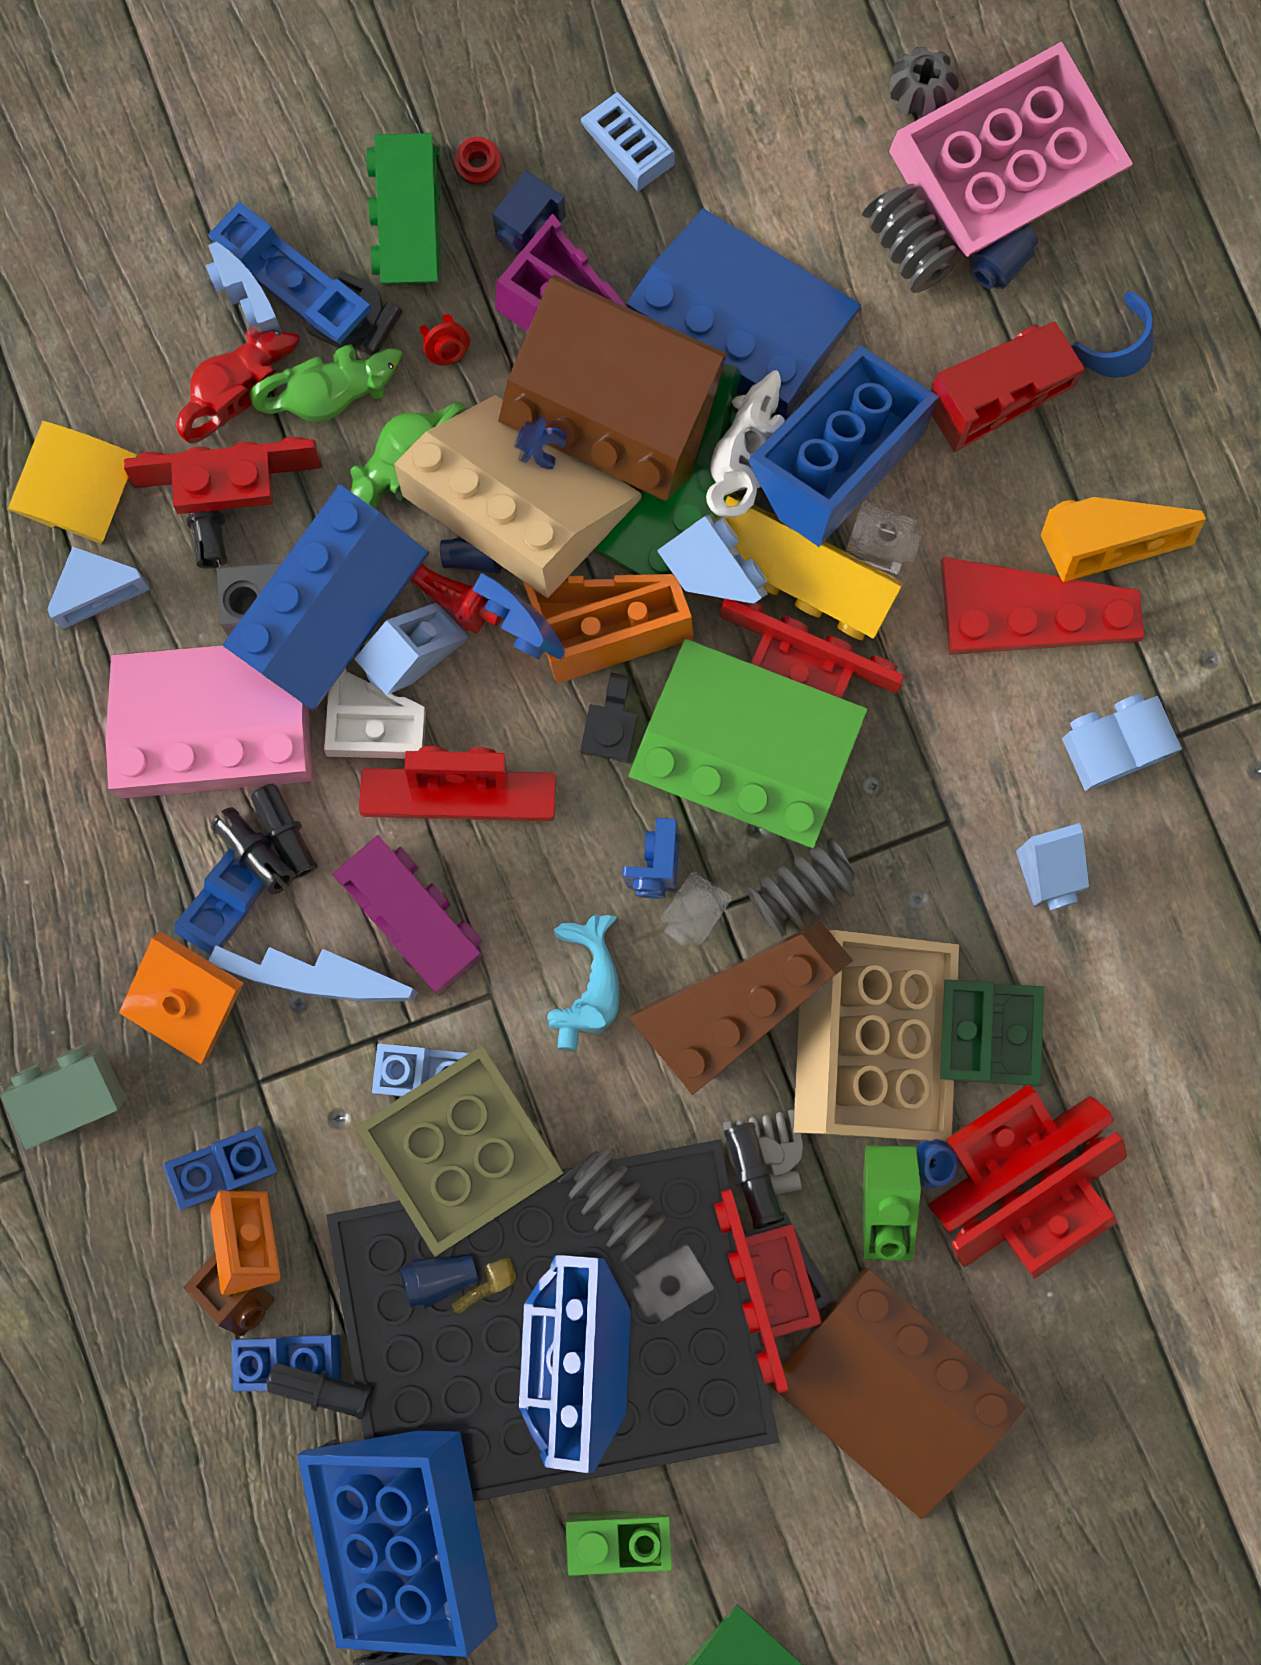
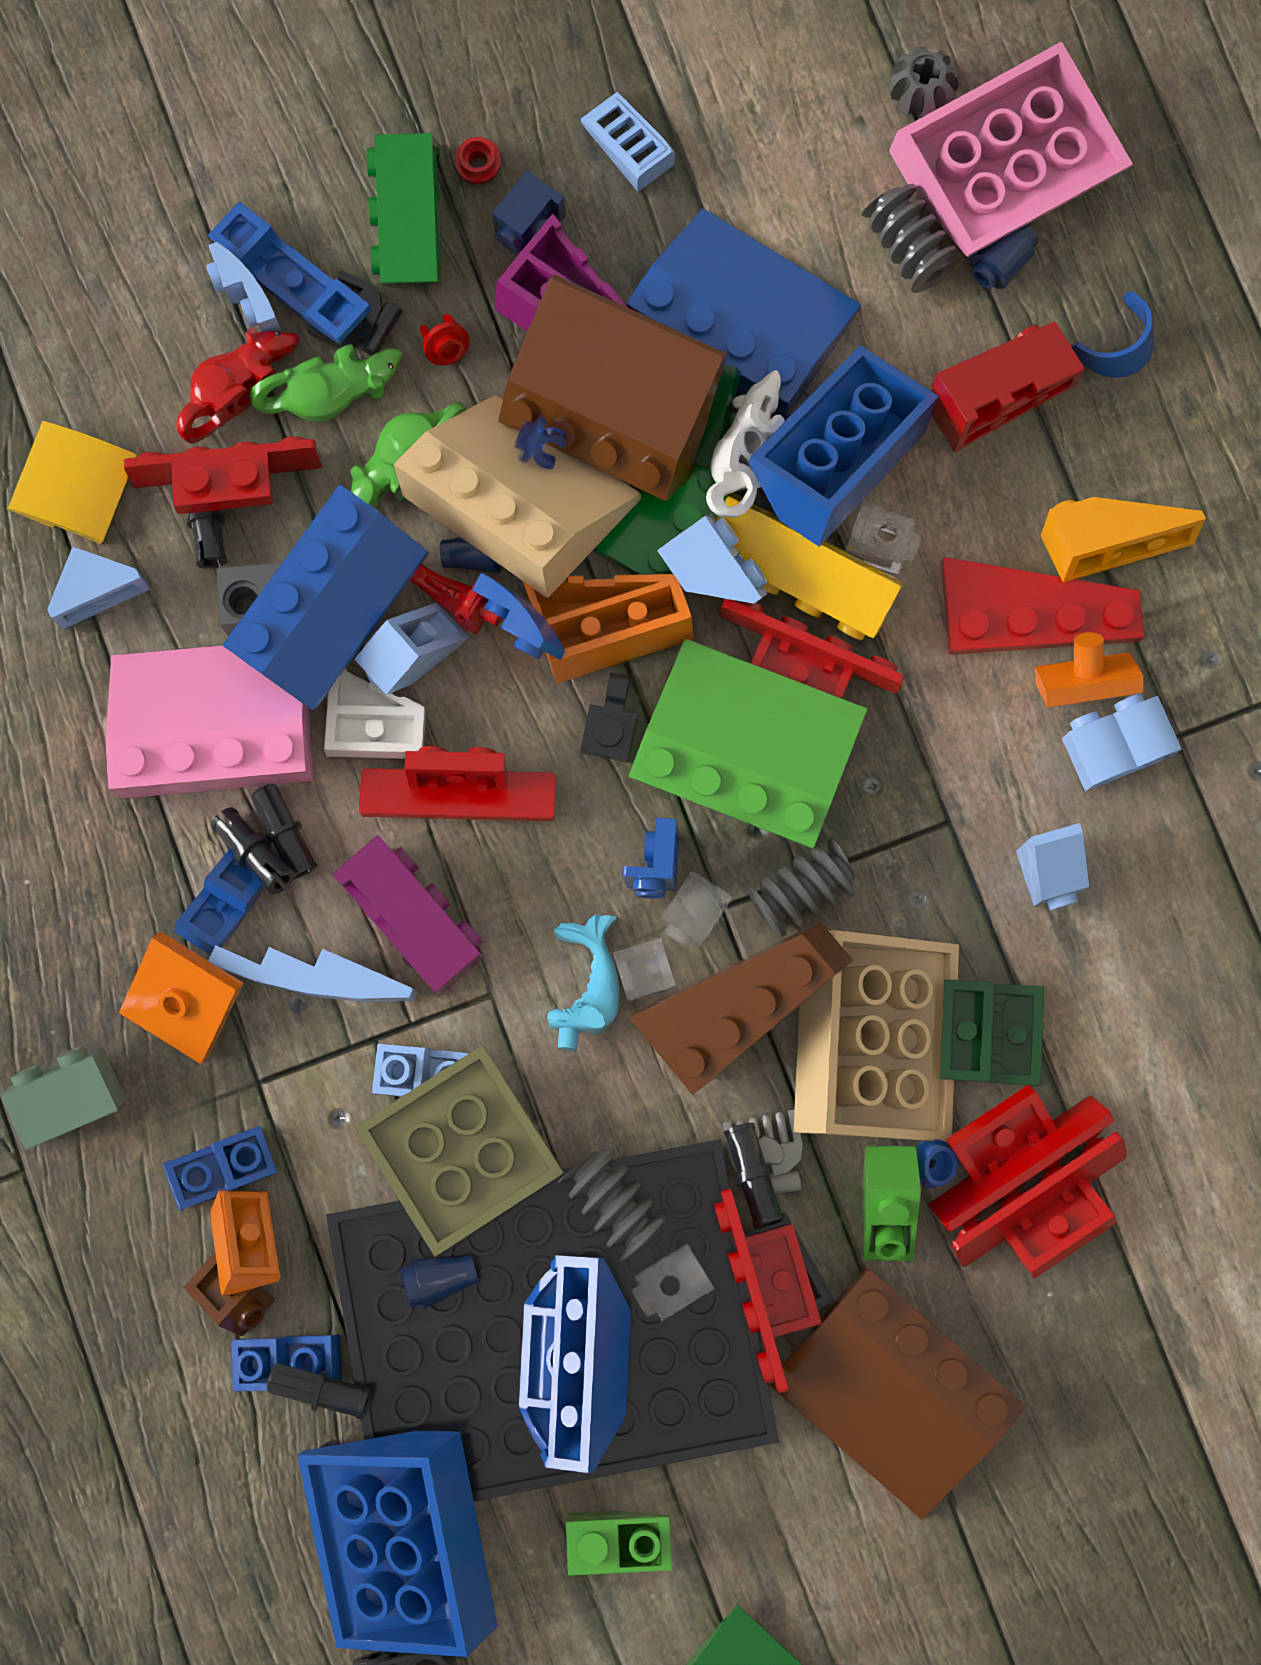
clear yellow hand [452,1258,516,1315] -> none
none -> clear brick [613,938,676,1005]
none -> orange tile [1035,632,1144,708]

